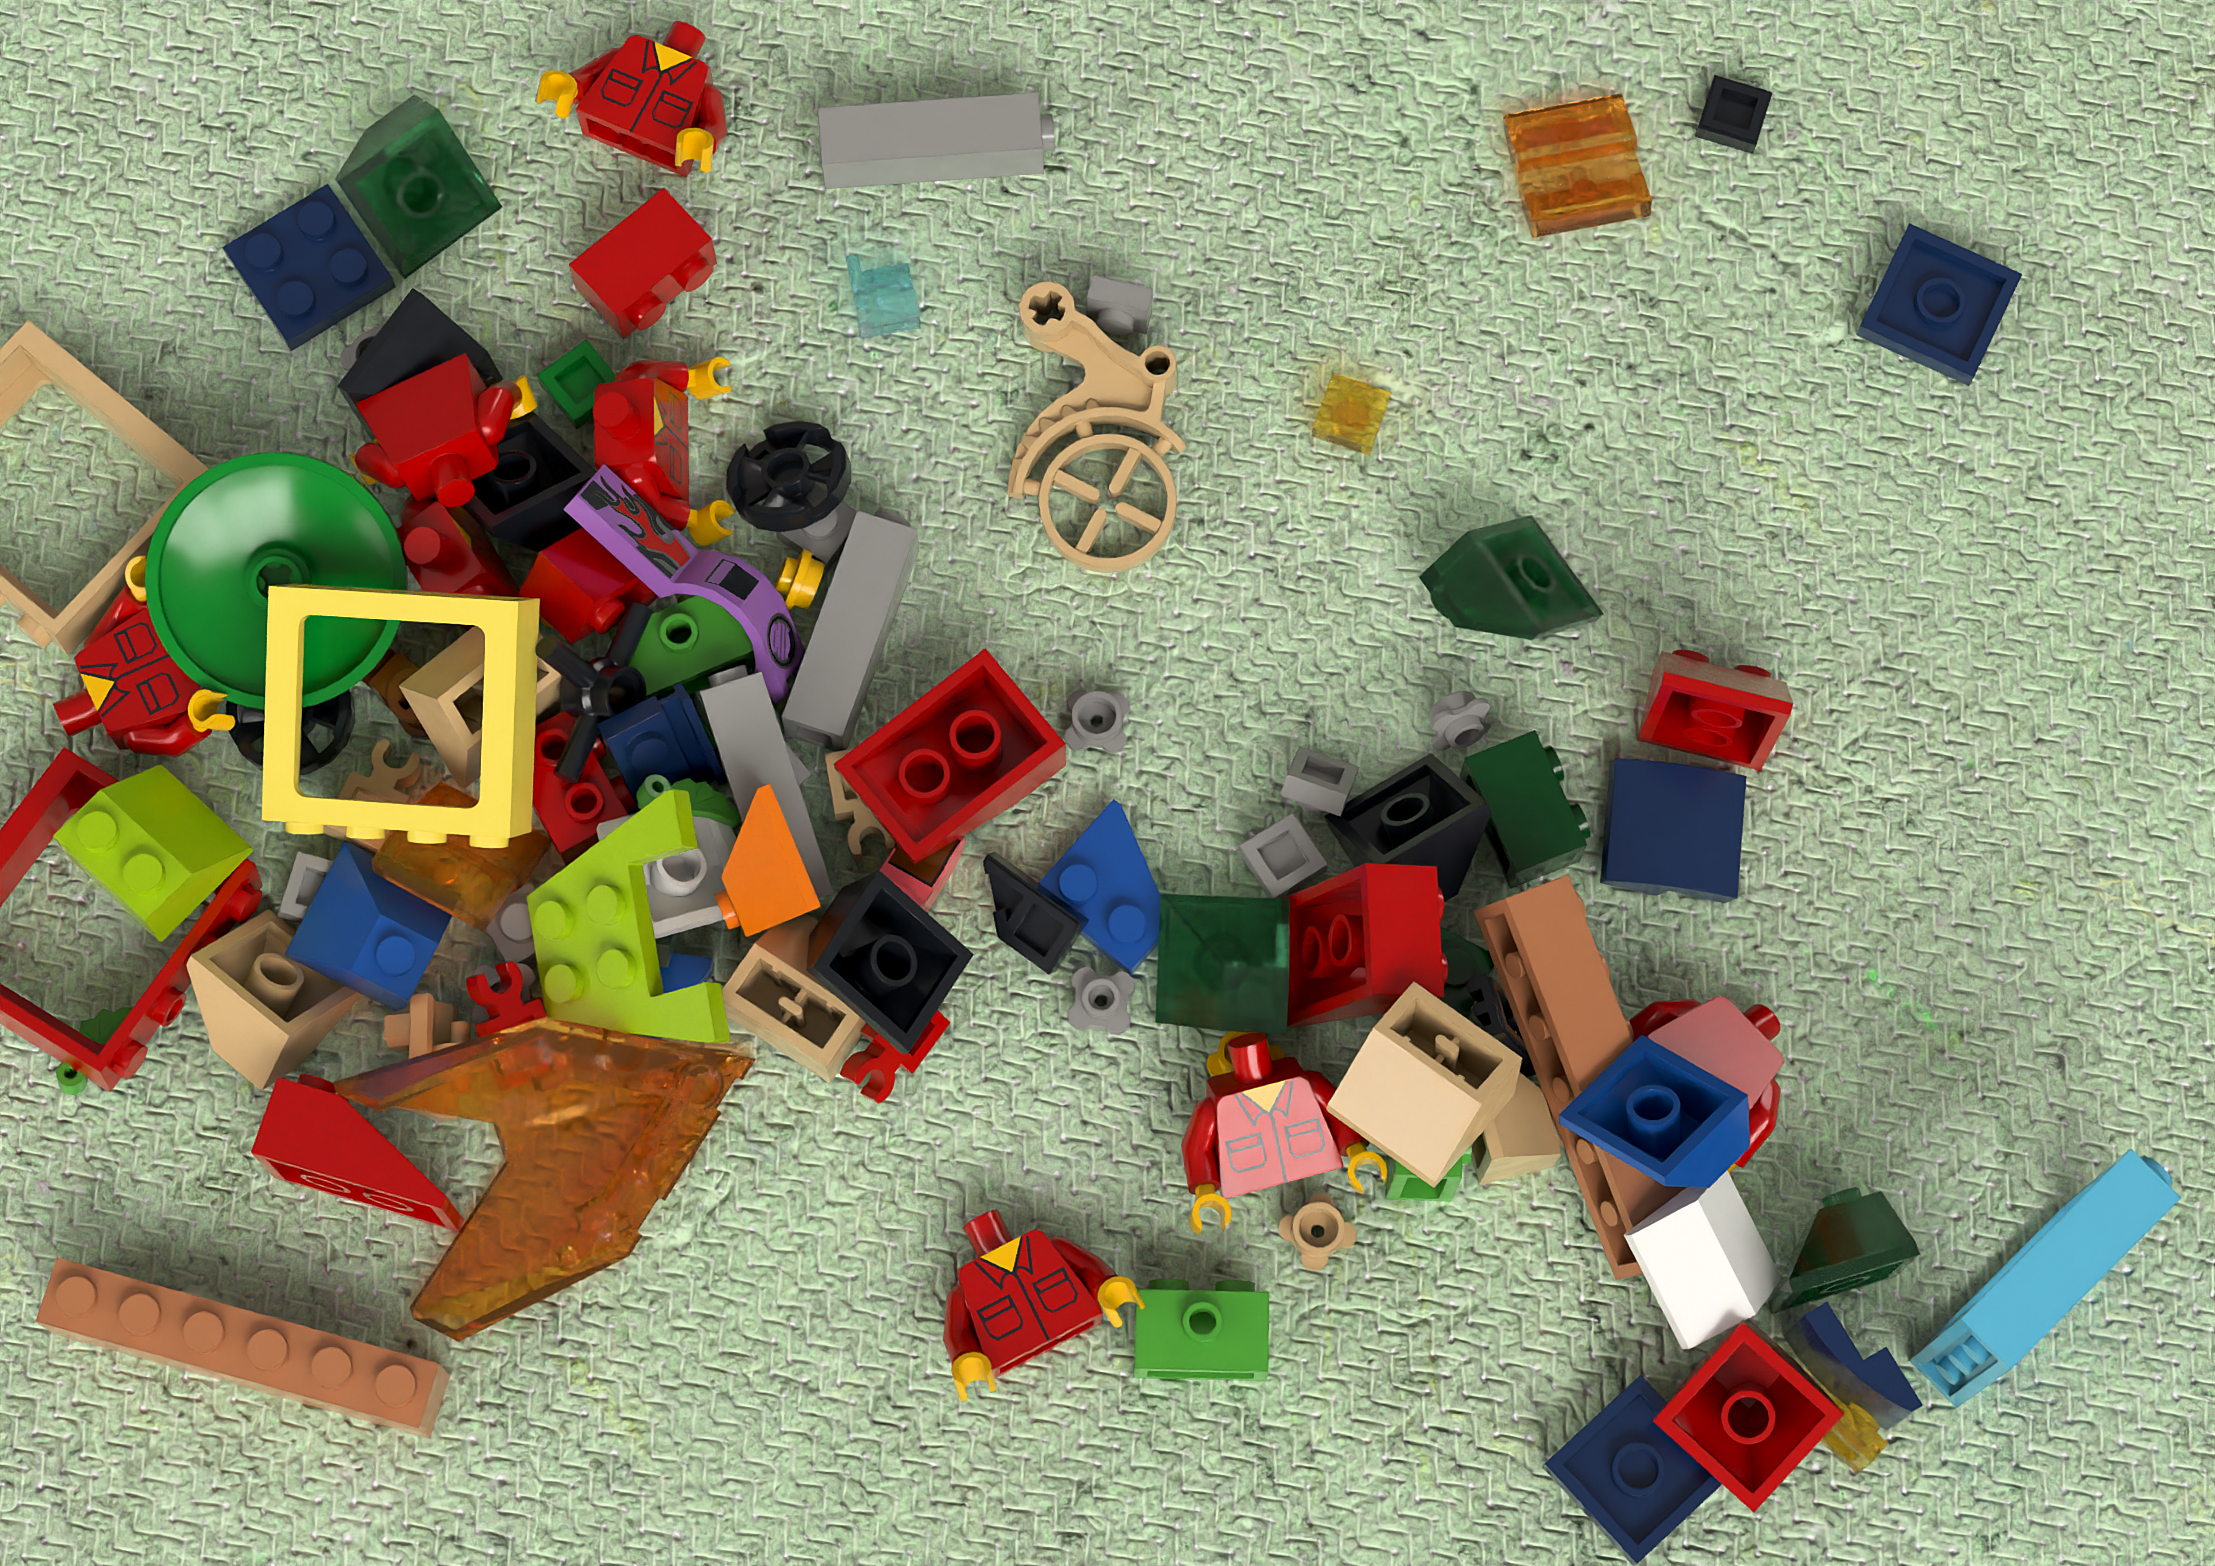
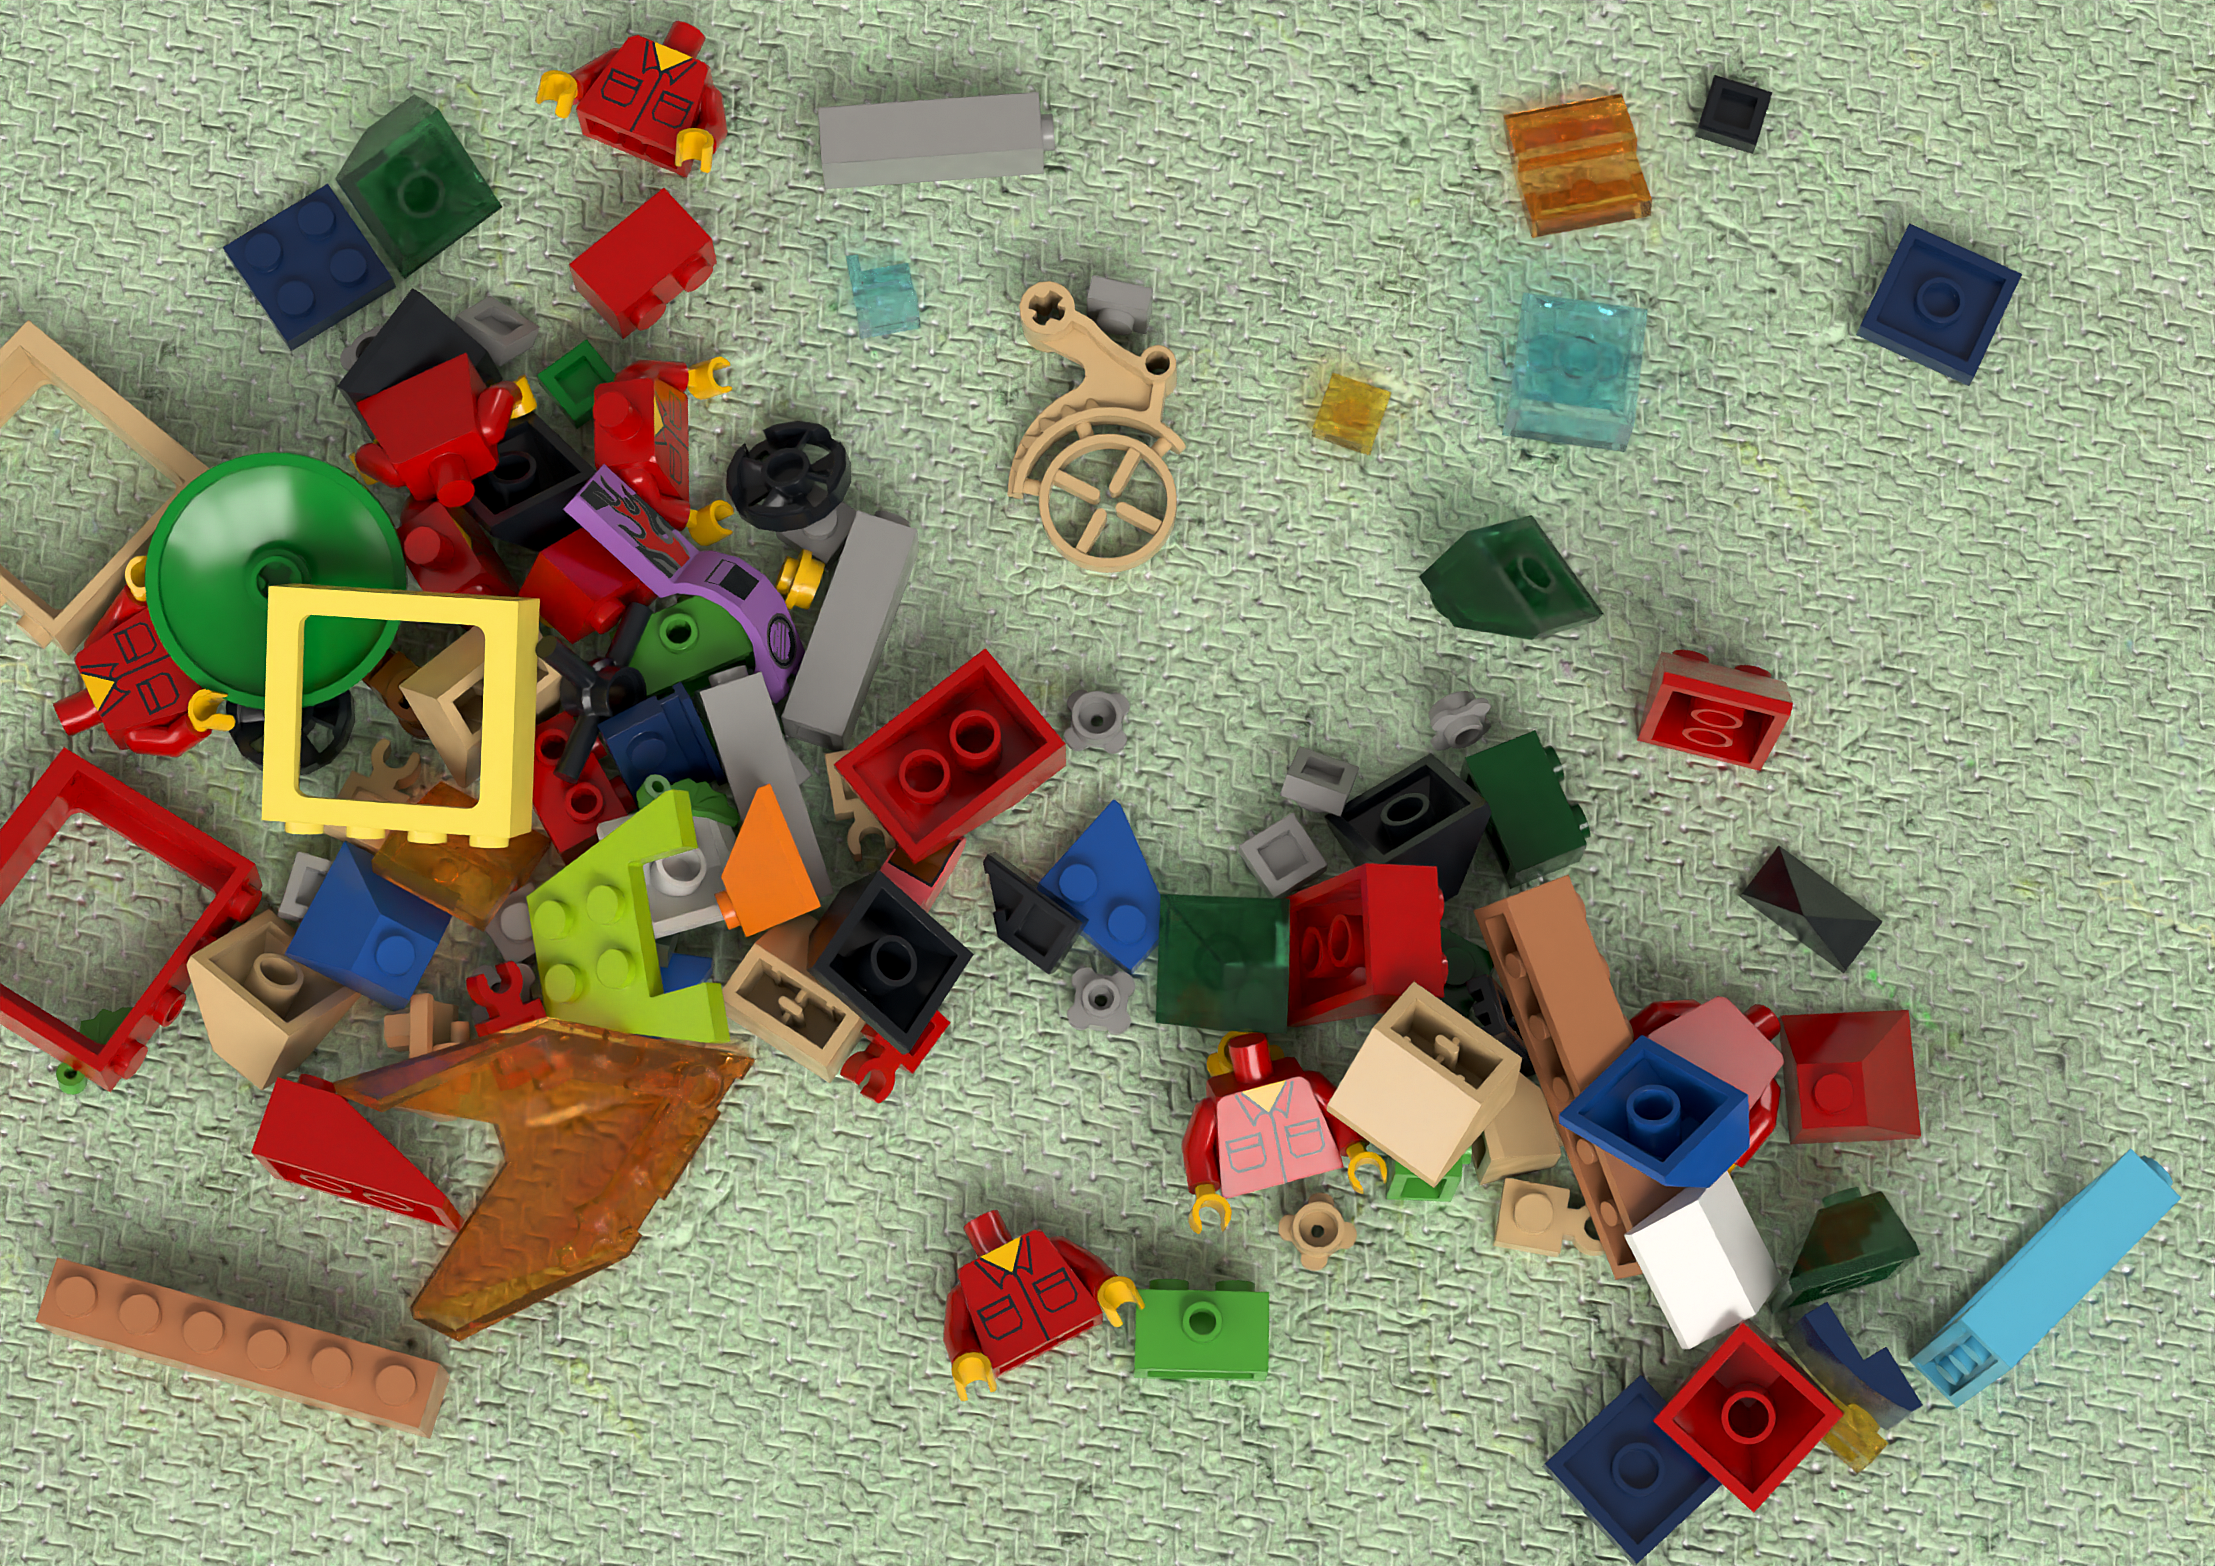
lime slope [53,764,254,943] -> none
dark blue slope [1600,758,1747,903] -> none
none -> light grey plate [454,296,540,367]
none -> tan plate [1493,1178,1605,1257]
none -> clear light blue brick [1502,292,1648,452]
none -> black slope [1740,846,1883,973]
none -> red slope [1778,1010,1921,1145]

